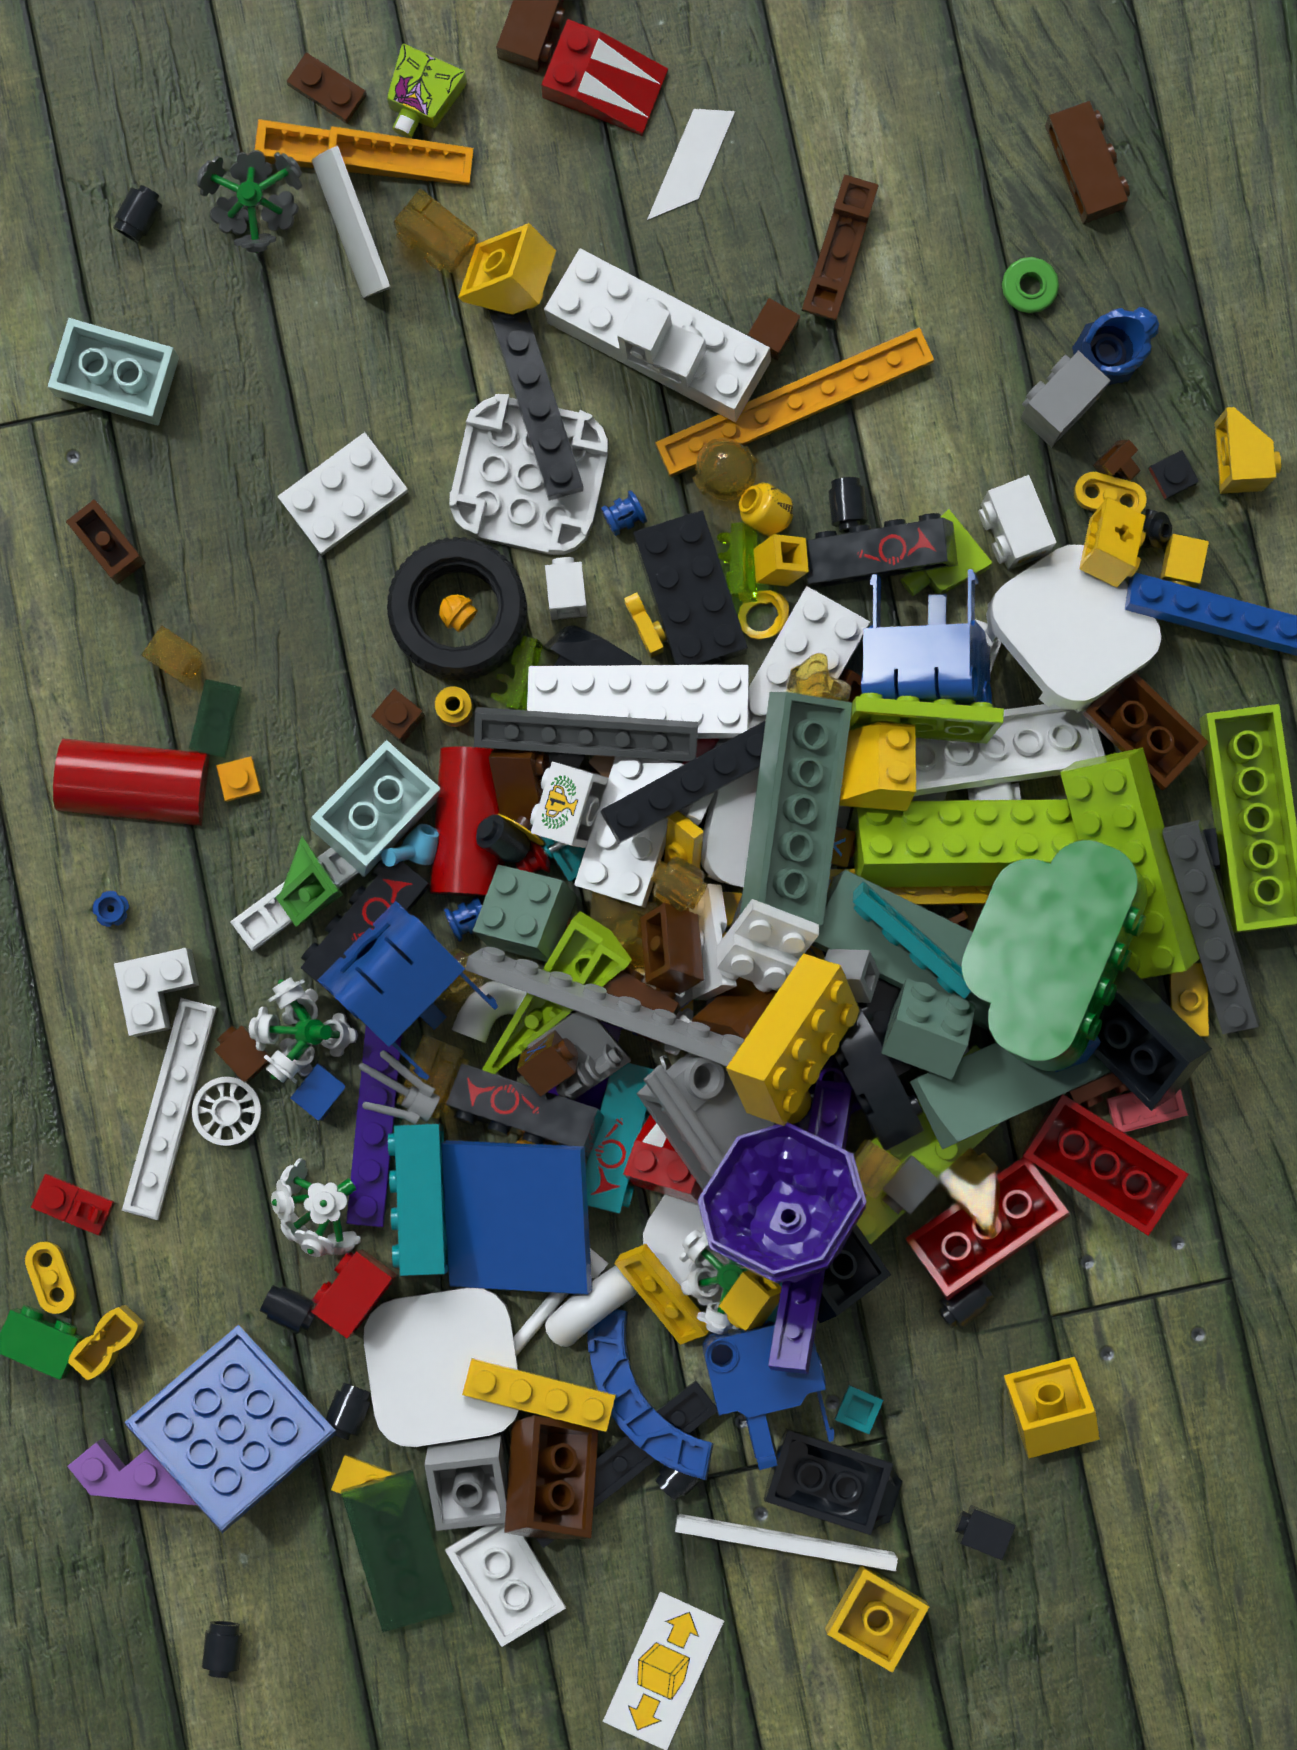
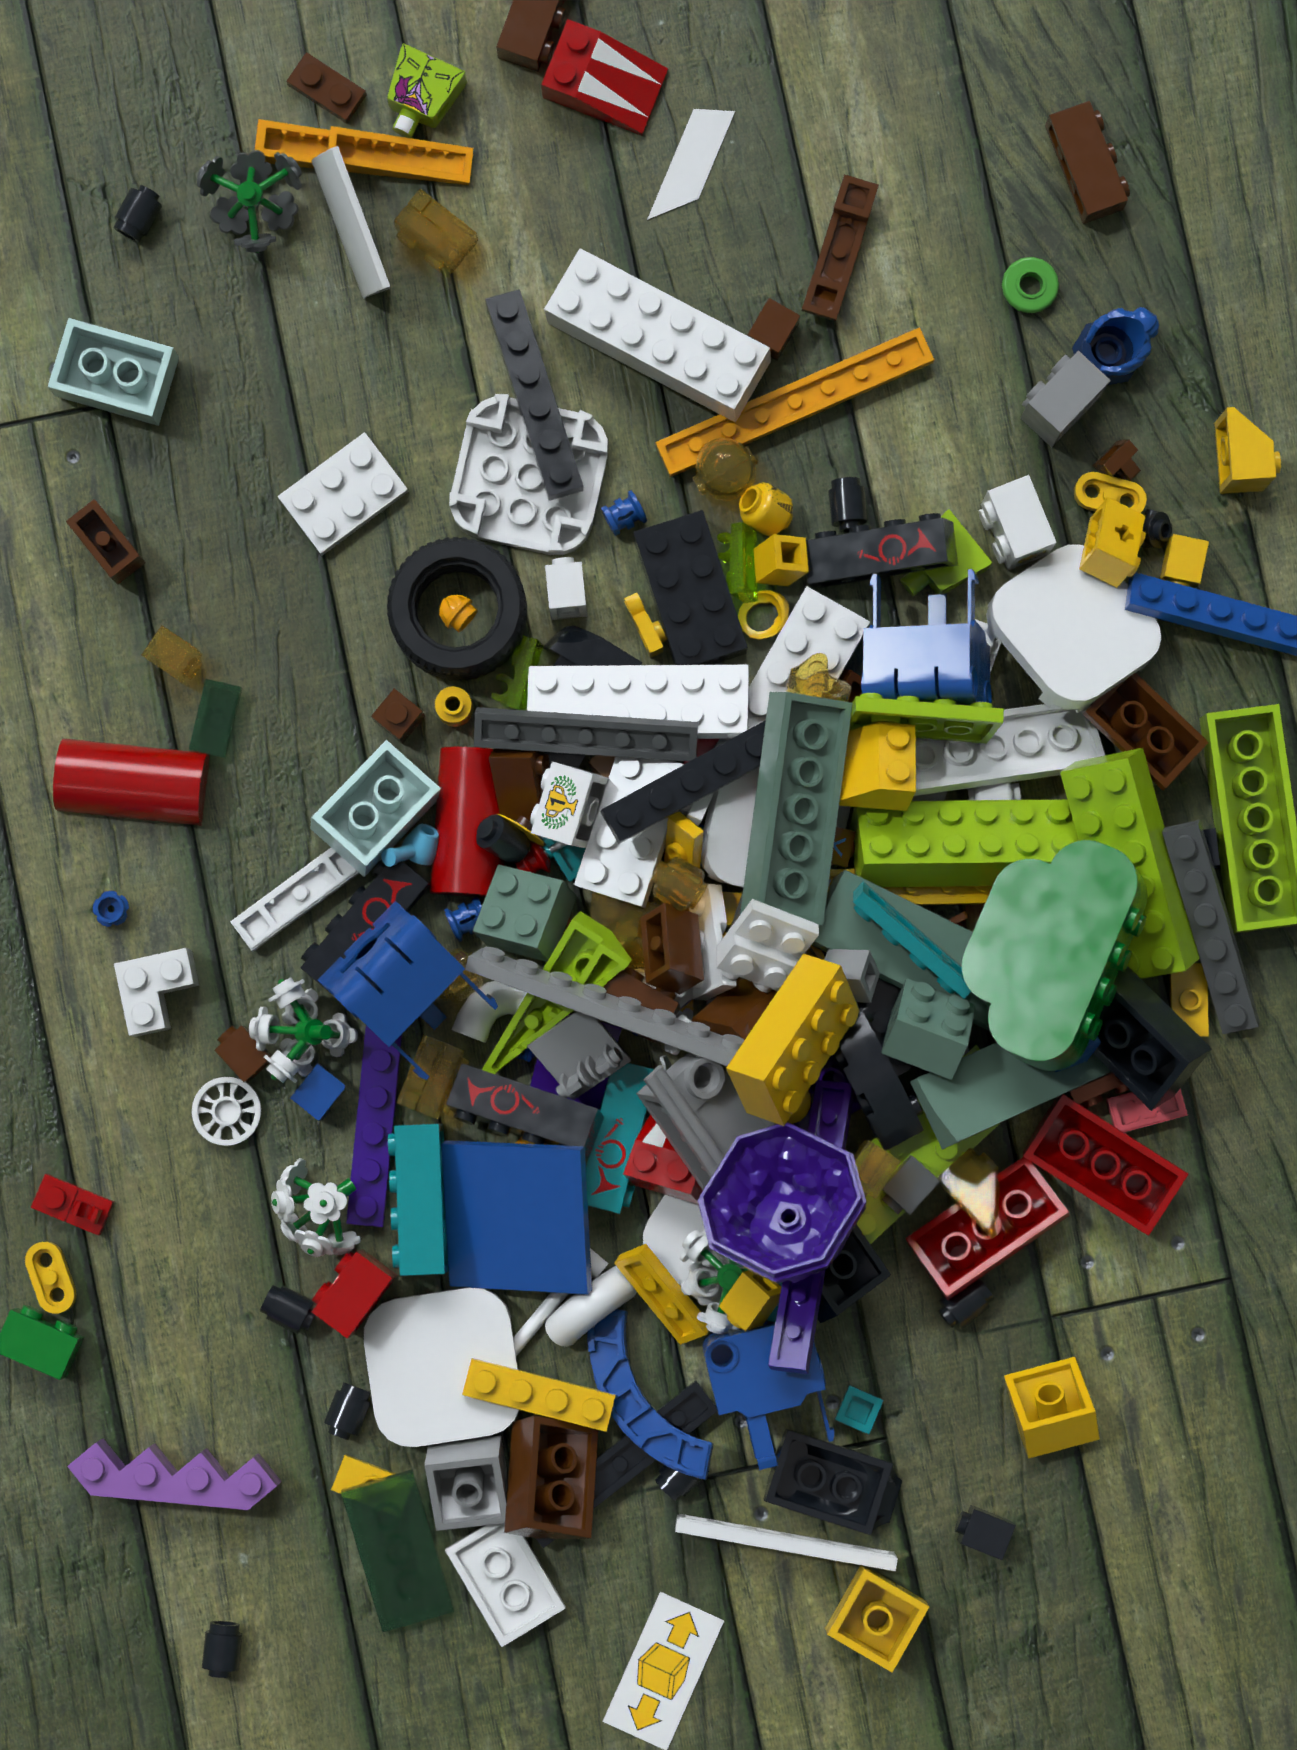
yellow brick [68,1305,145,1380] -> none
white tile [122,998,217,1220] -> none
tile [124,1325,336,1534] -> none
light orange plate [216,756,262,802] -> none
bright green slope [275,836,343,927] -> none
light grey plant [359,1051,440,1125] -> none
yellow slope [458,223,556,315] -> none
reddish brown brick [517,1030,578,1097] -> none
white brick [617,297,707,388] -> none
black plate [1148,450,1199,500] -> none

